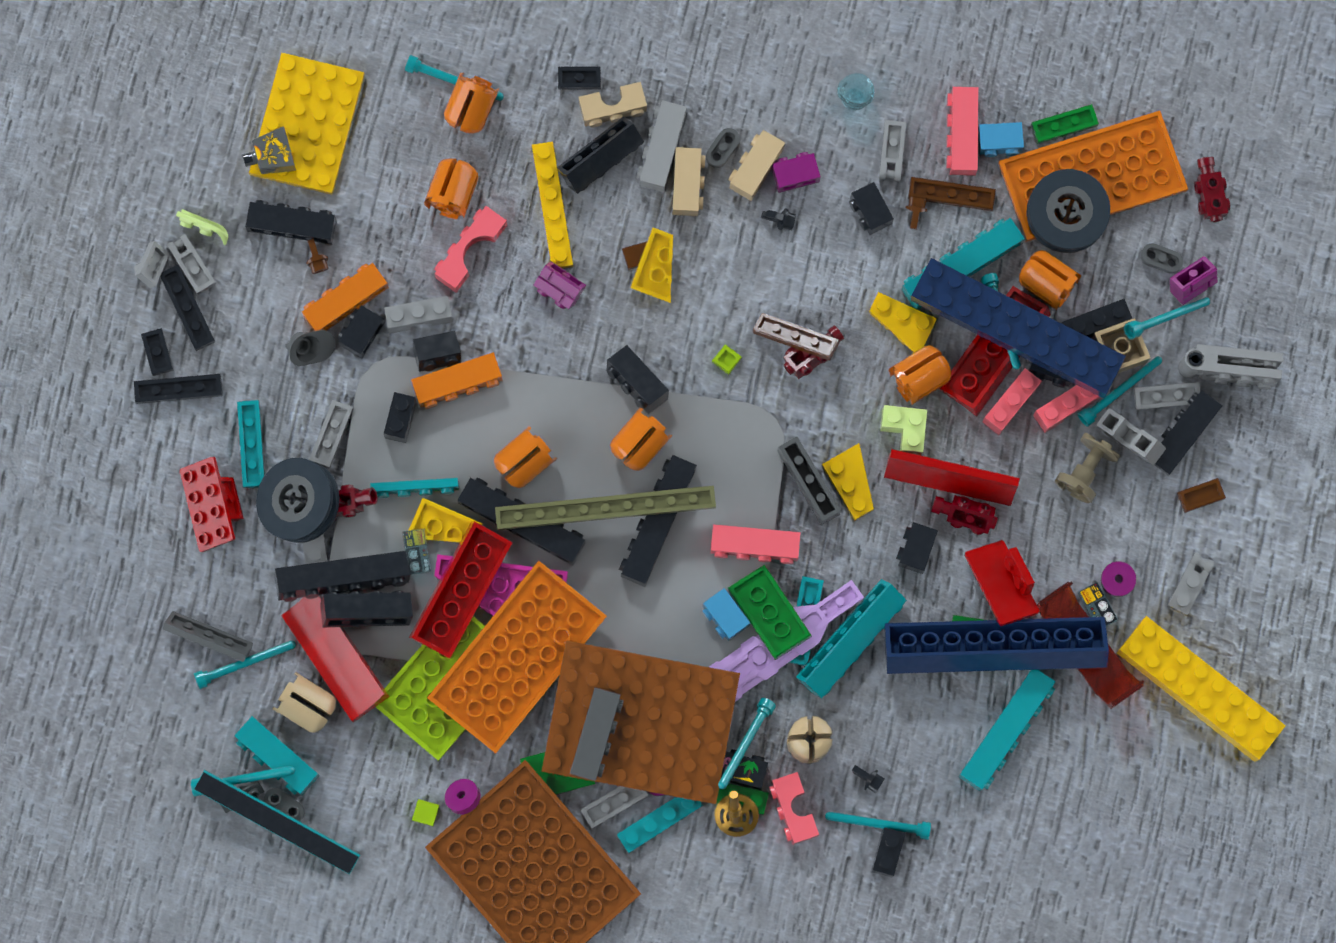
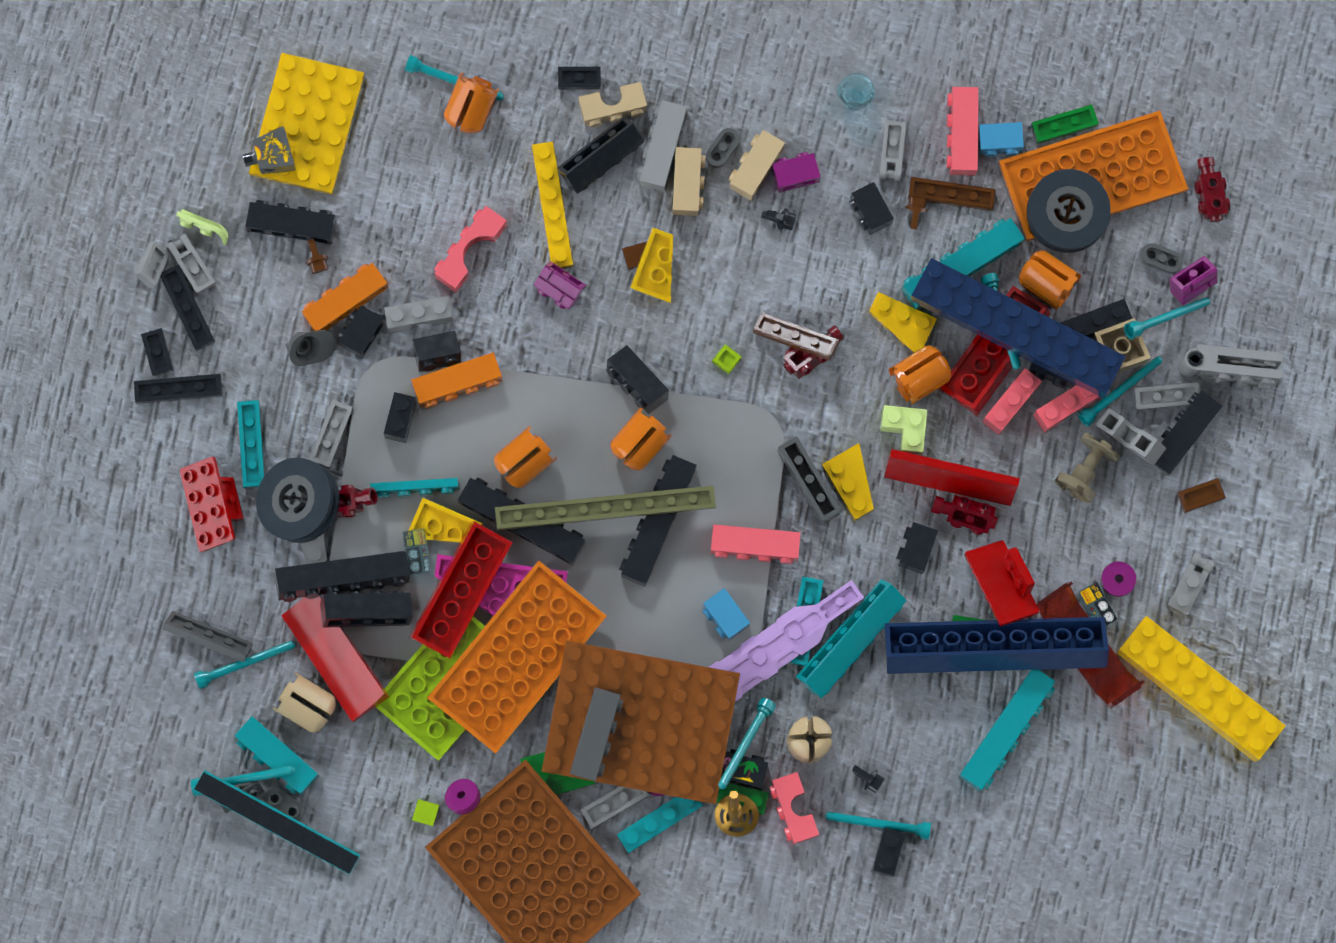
orange cylinder [424,158,478,219] -> none
green tile [728,565,812,660] -> none

